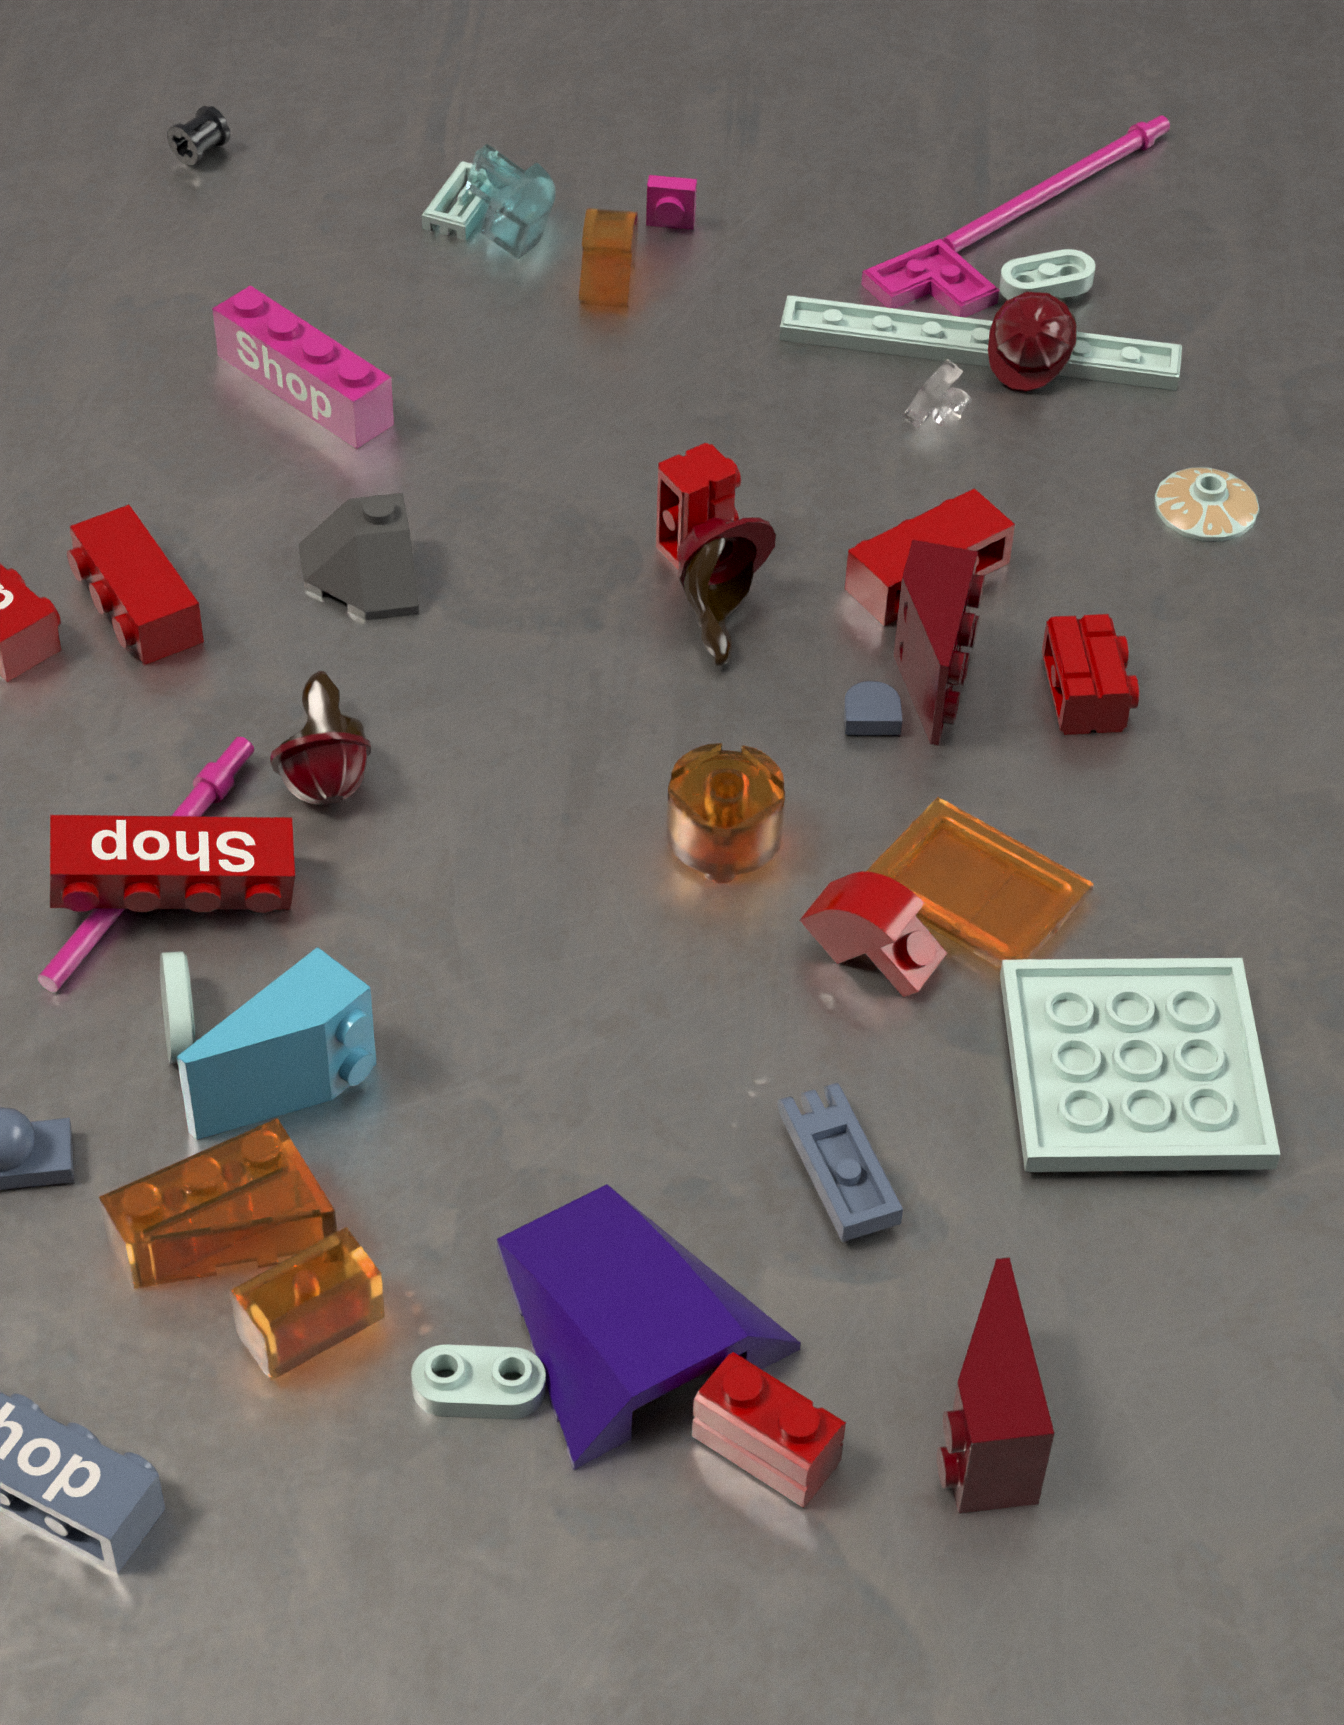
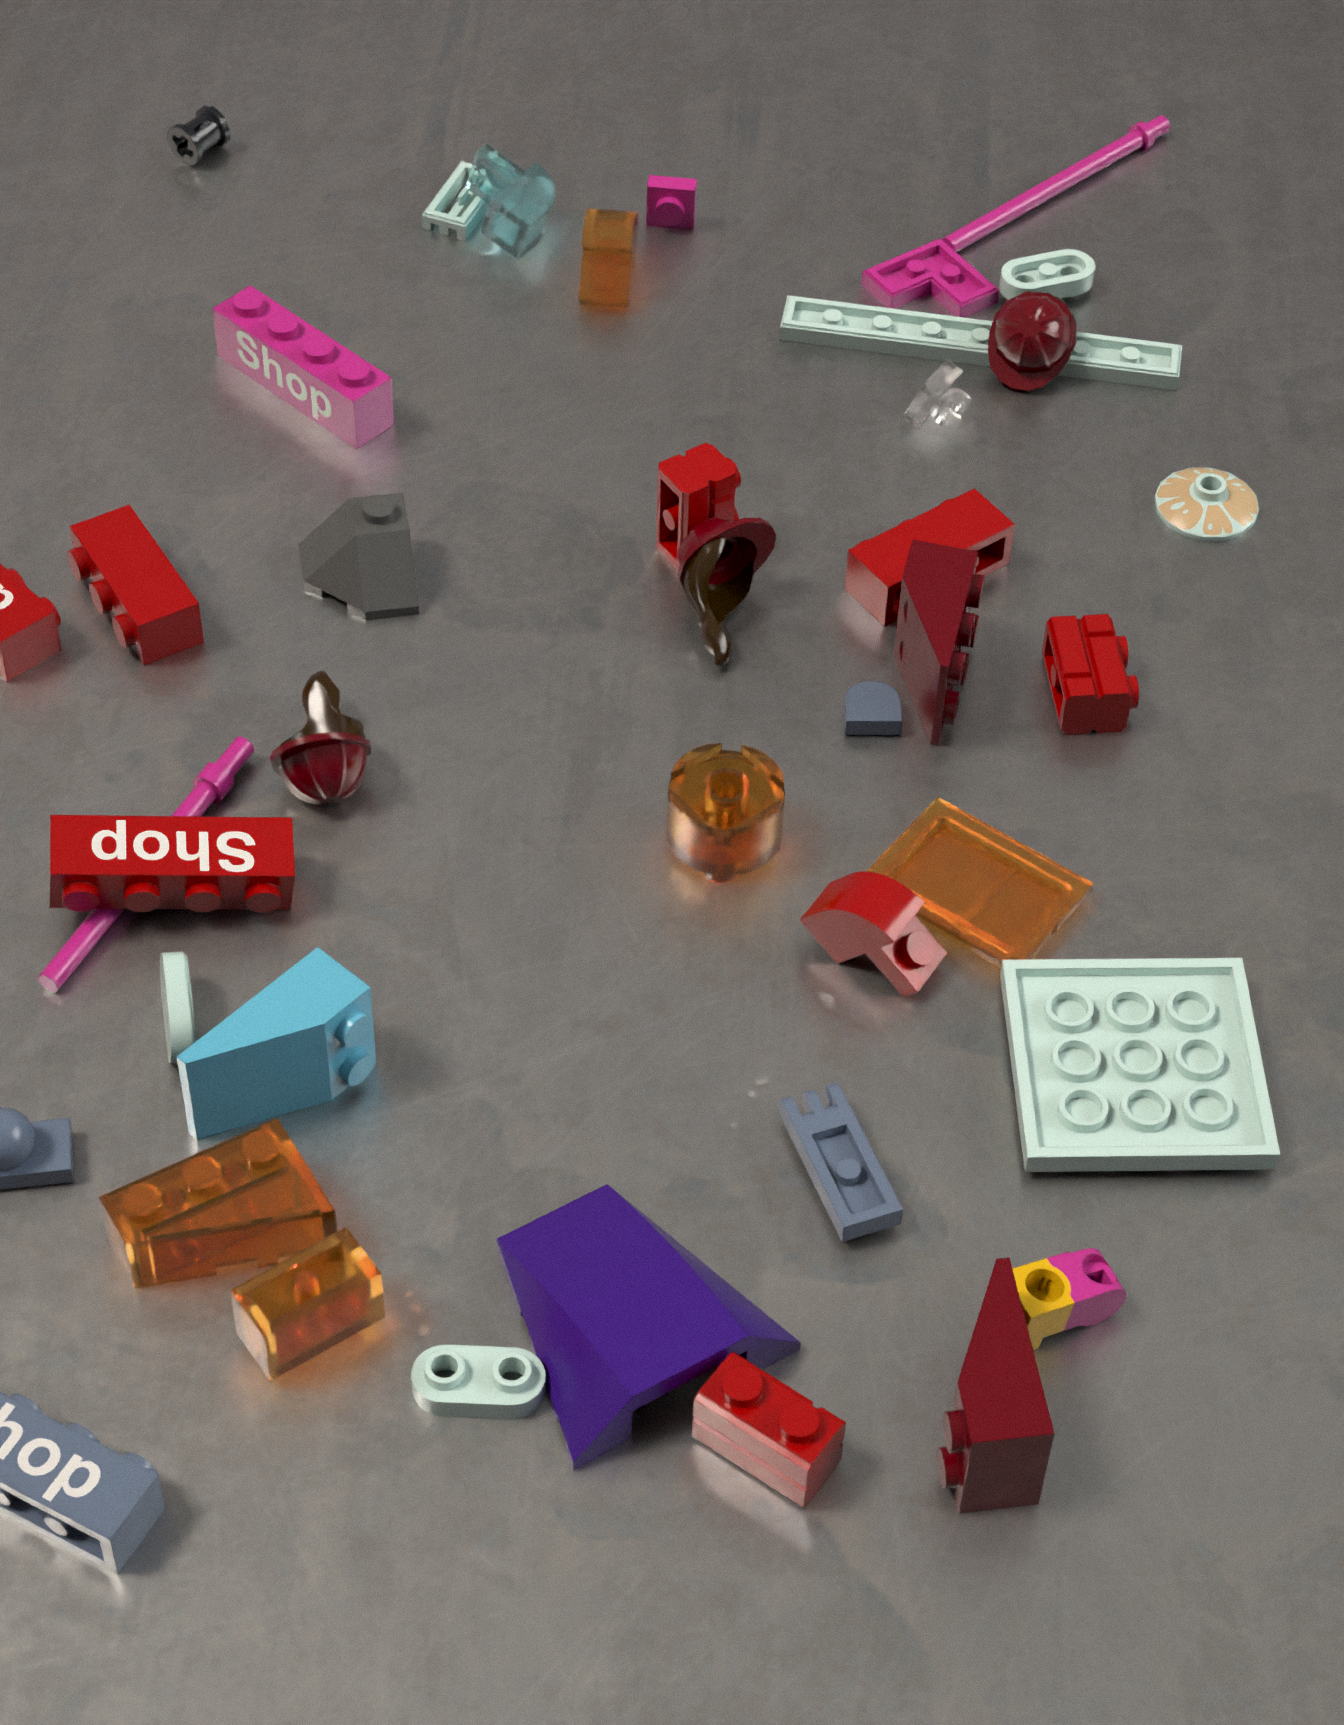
none -> leg [1012,1248,1127,1350]

